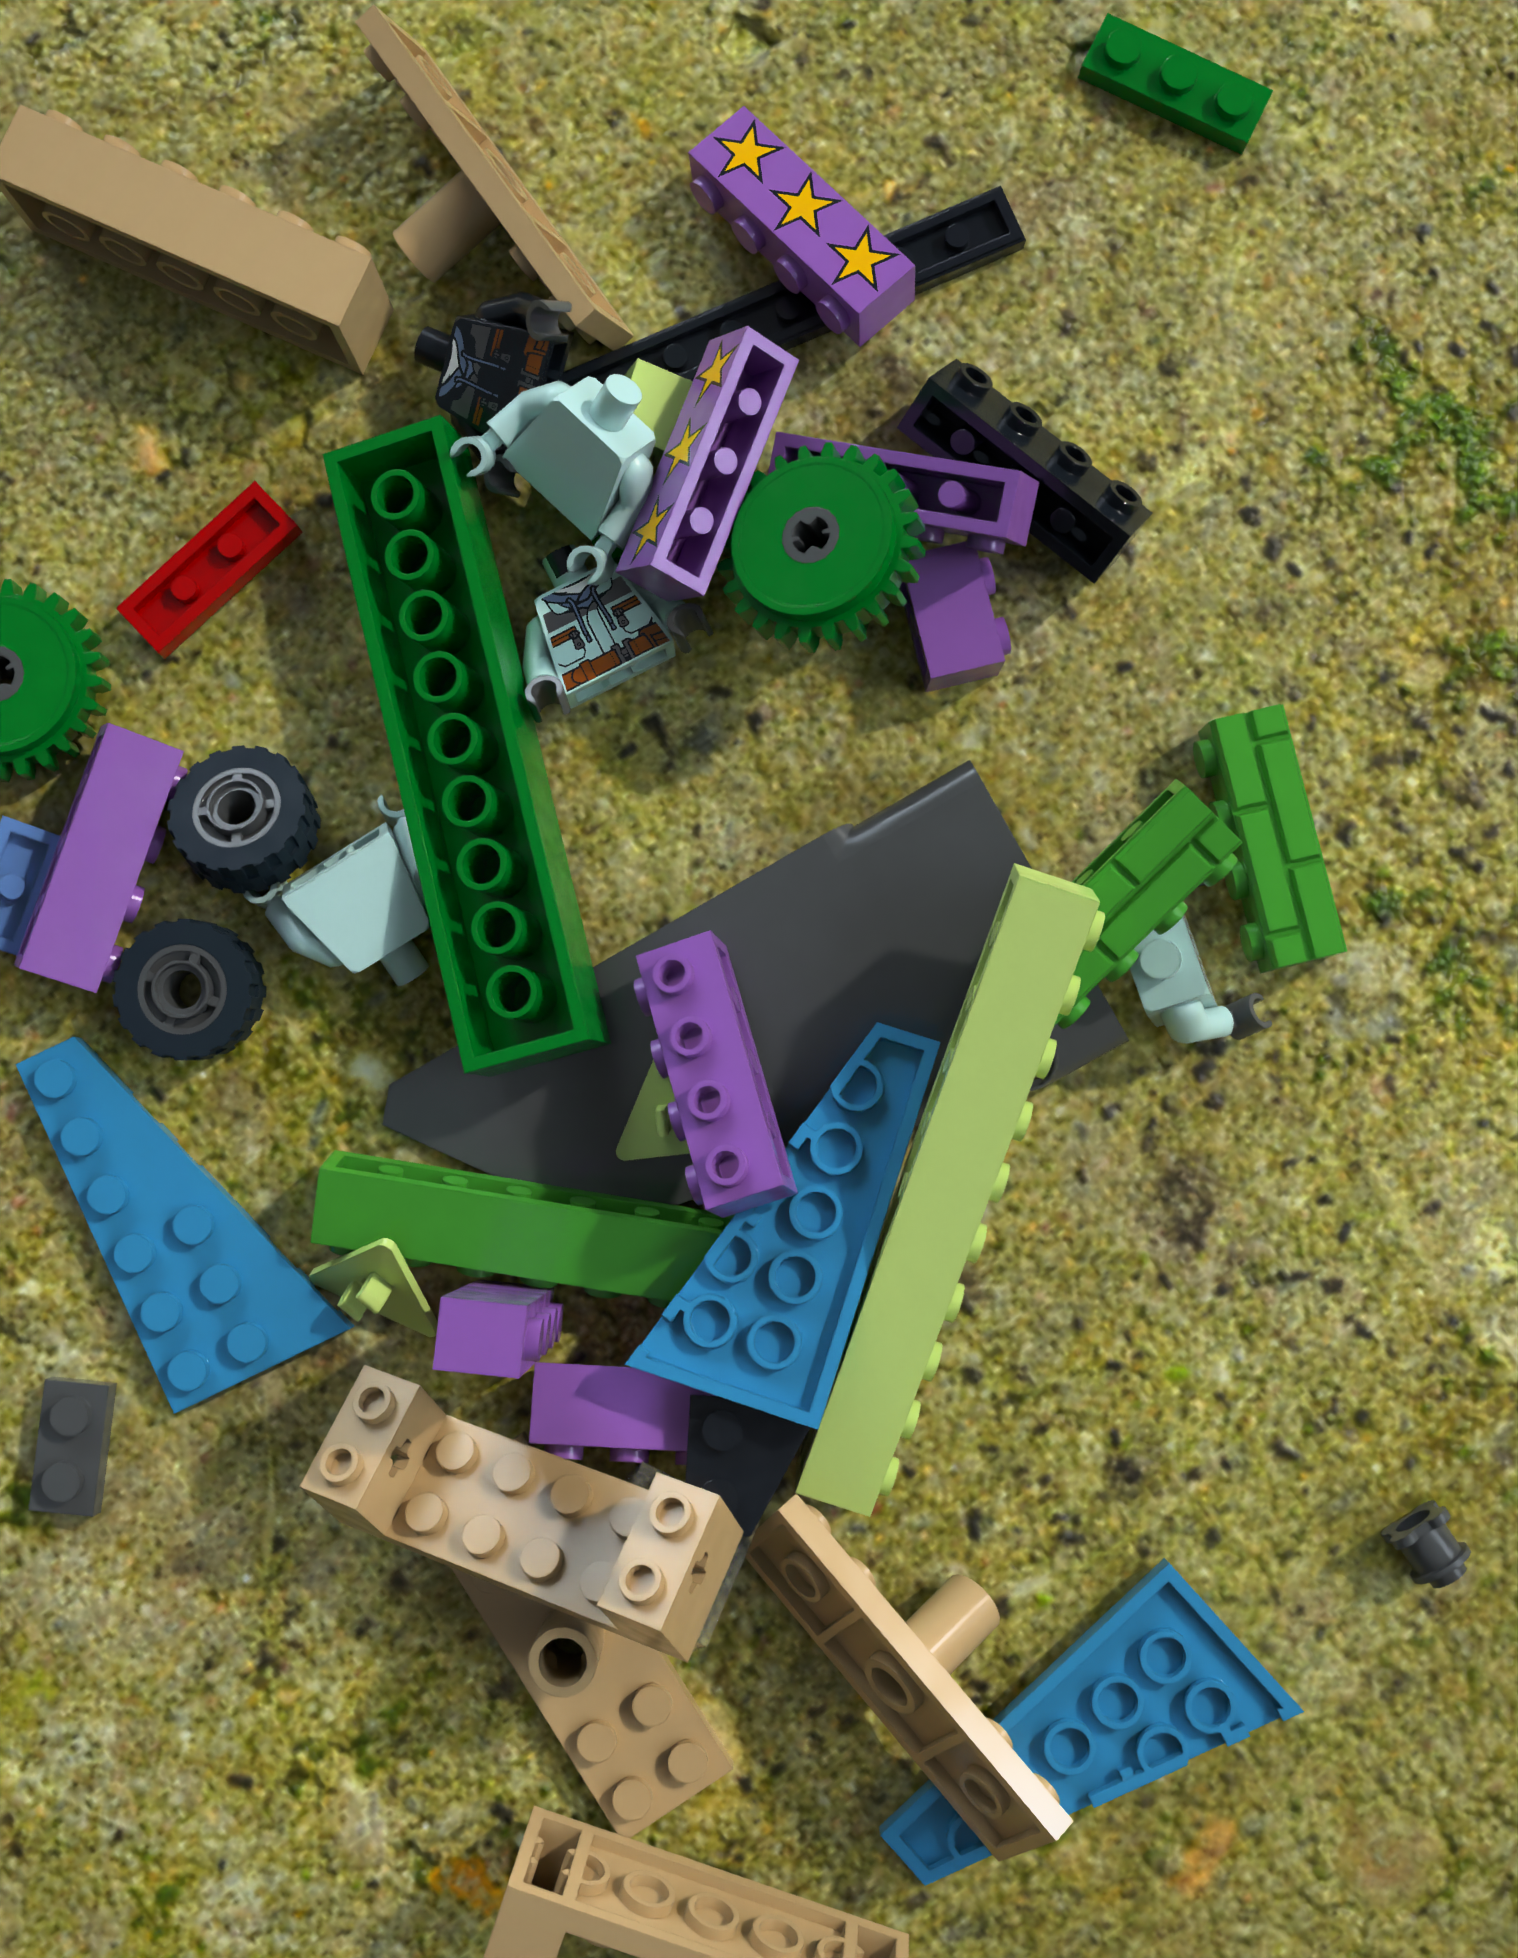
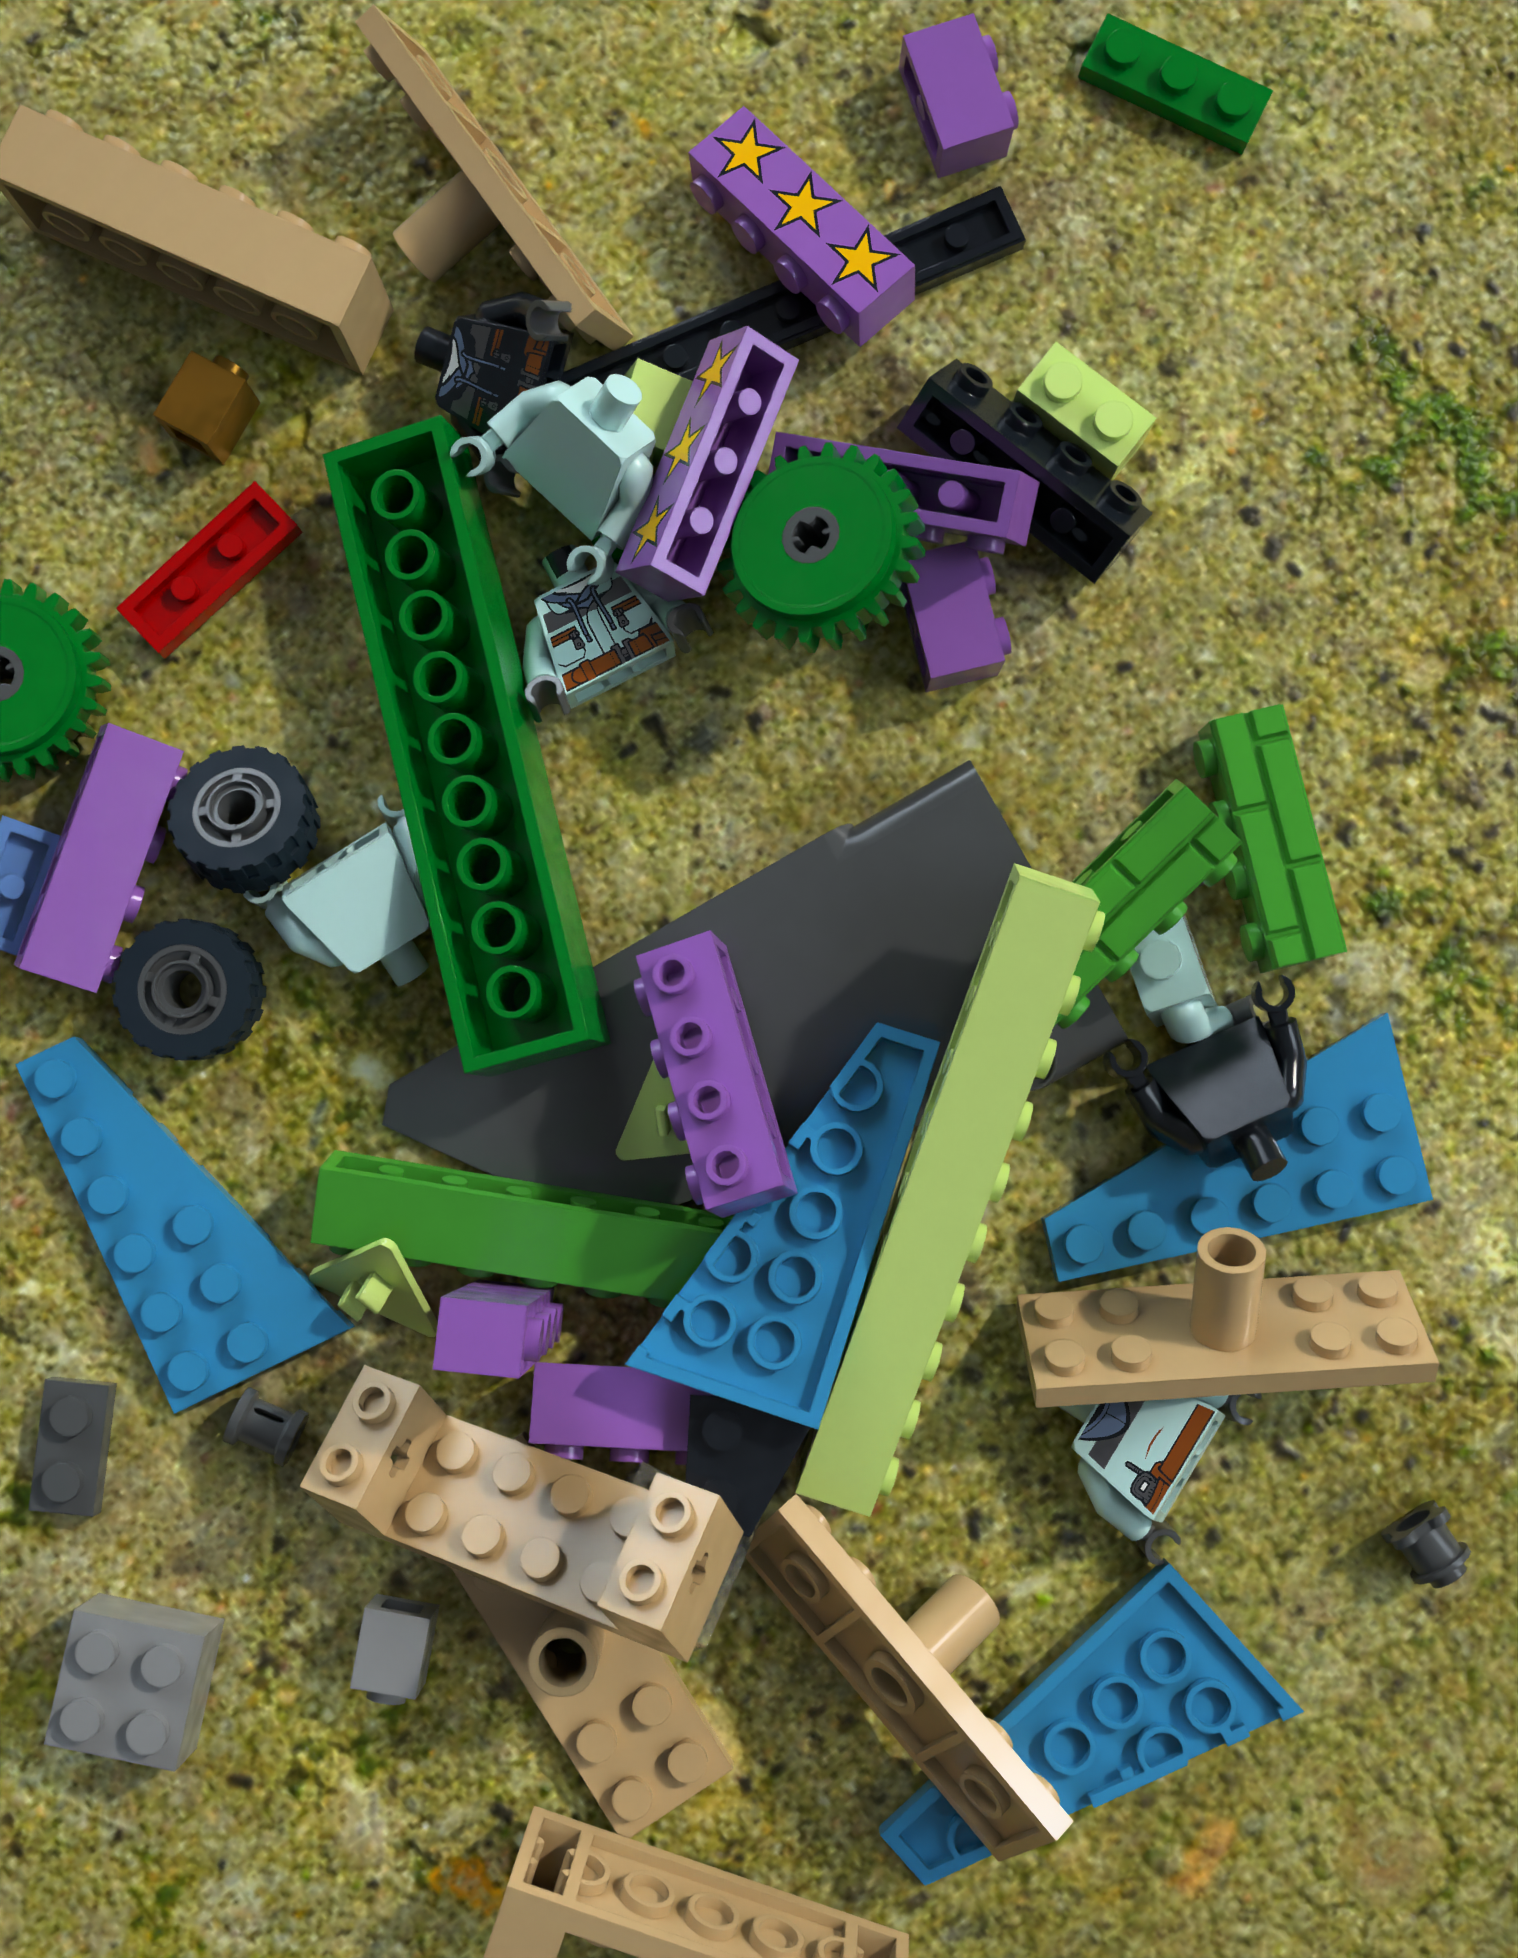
none -> light grey brick [44,1593,225,1772]
none -> pearl gold brick [153,350,260,466]
none -> dark grey bush [223,1387,309,1467]
none -> light grey brick [350,1594,440,1705]
none -> medium lavender brick [899,13,1019,178]
none -> yellowish green brick [1013,342,1157,481]
none -> tan plate [1016,1227,1439,1408]
none -> dark azure wing [1041,1013,1433,1282]
none -> torso [1058,1393,1262,1566]
none -> black torso [1102,975,1307,1182]

